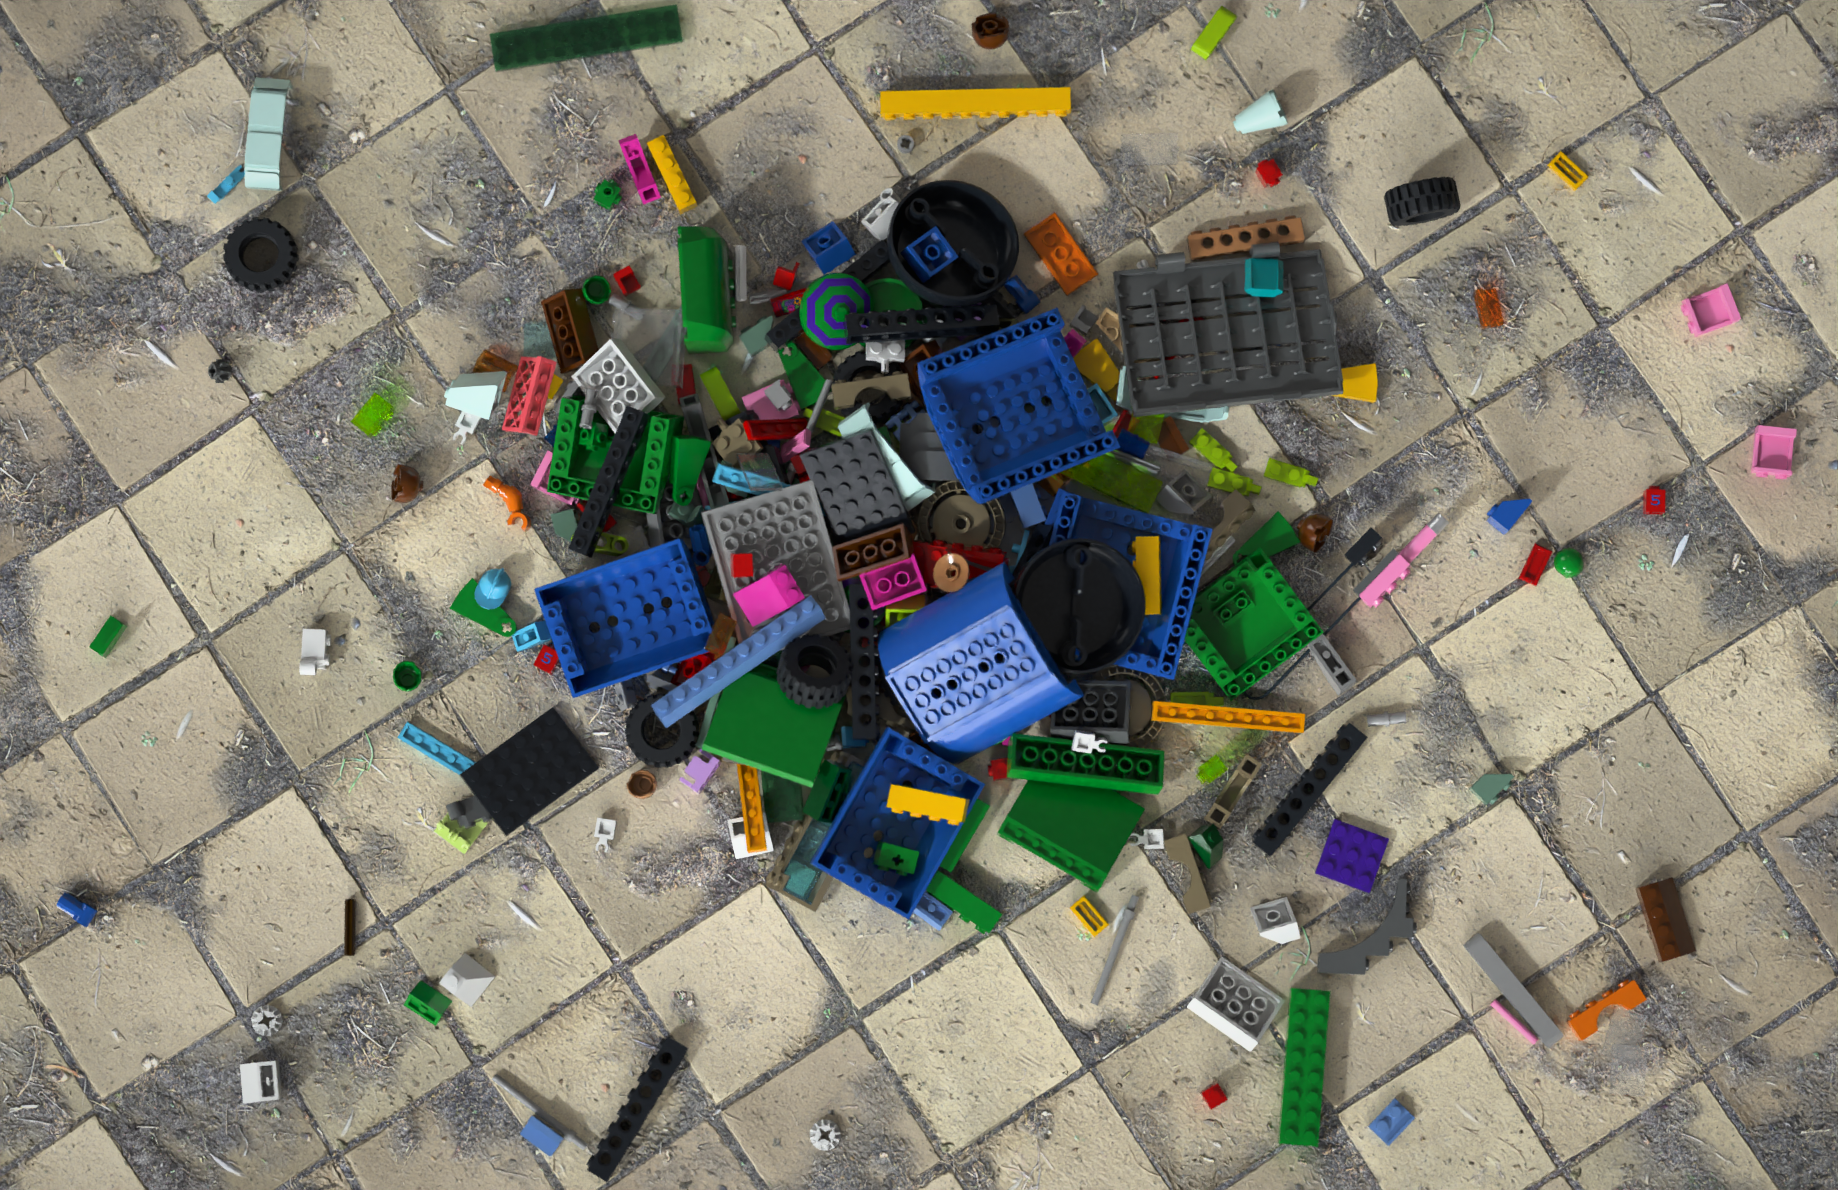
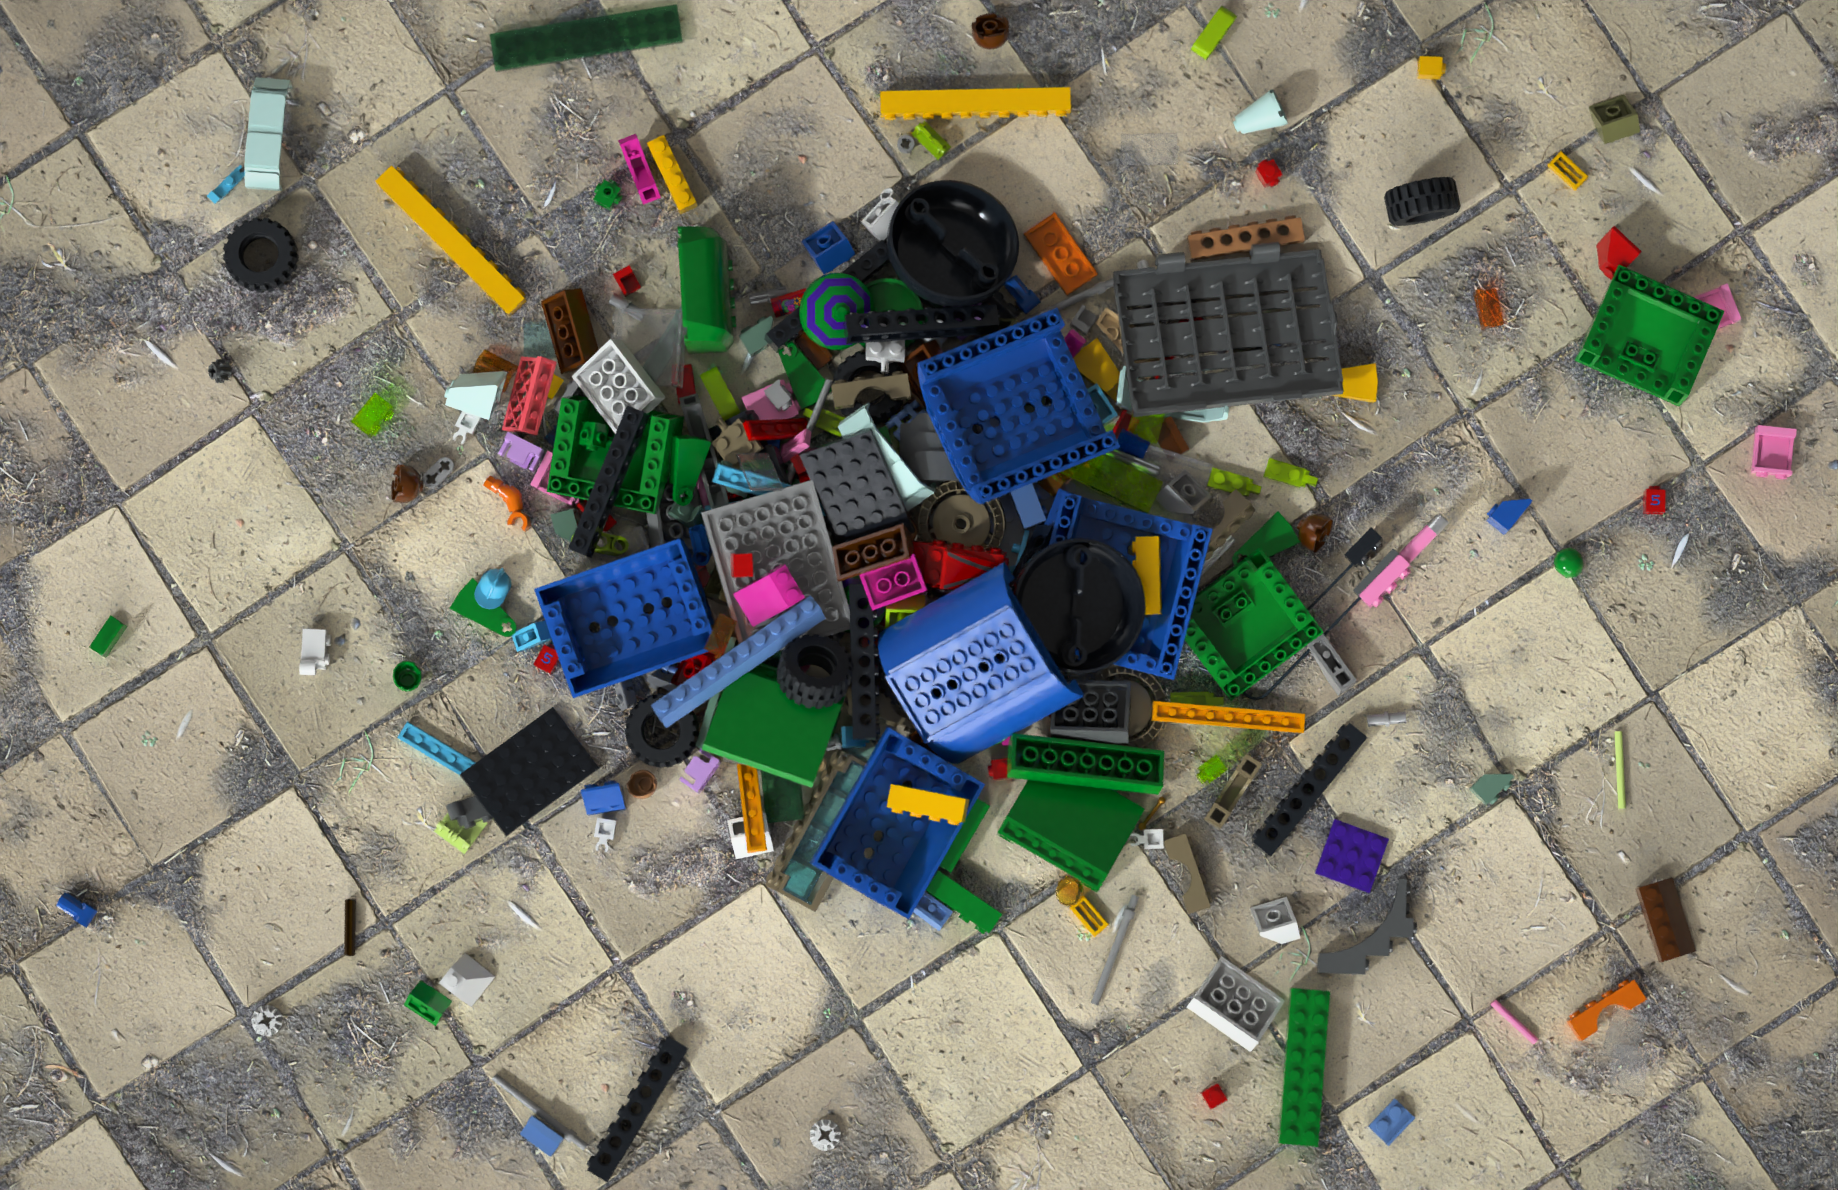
white slope [240,1061,282,1103] -> none
light grey pin [580,389,598,429] -> none
green hair [582,275,611,304] -> none
white axle [735,245,747,302] -> none
red panel [773,262,800,291] -> none
dark green wedge [802,759,852,823] -> none
green brick [873,841,919,876] -> none
blue slope [901,226,958,283] -> none
medium nougat dish [933,553,970,592] -> none
white plate [1071,730,1107,753] -> none
dark green slope [1188,823,1223,869] -> none
lime hinge [1189,428,1238,473] -> none
teal slope [1244,258,1283,297] -> none
light grey beam [1463,933,1564,1048] -> none
red tile [1518,543,1552,587] -> none
none -> yellow brick [375,165,526,317]
none -> light grey beam [423,457,454,489]
none -> lavender panel [498,432,545,472]
none -> slope [581,780,626,816]
none -> lime hinge [911,121,951,160]
none -> light grey bar [1019,278,1114,322]
none -> clear yellow hair [1055,876,1084,907]
none -> pearl gold hinge [1138,797,1166,830]
none -> yellow brick [1417,56,1446,80]
none -> green slope [1574,265,1724,407]
none -> olive slope [1589,94,1640,144]
none -> red slope [1596,226,1642,279]
none -> yellowish green bar [1615,731,1626,809]

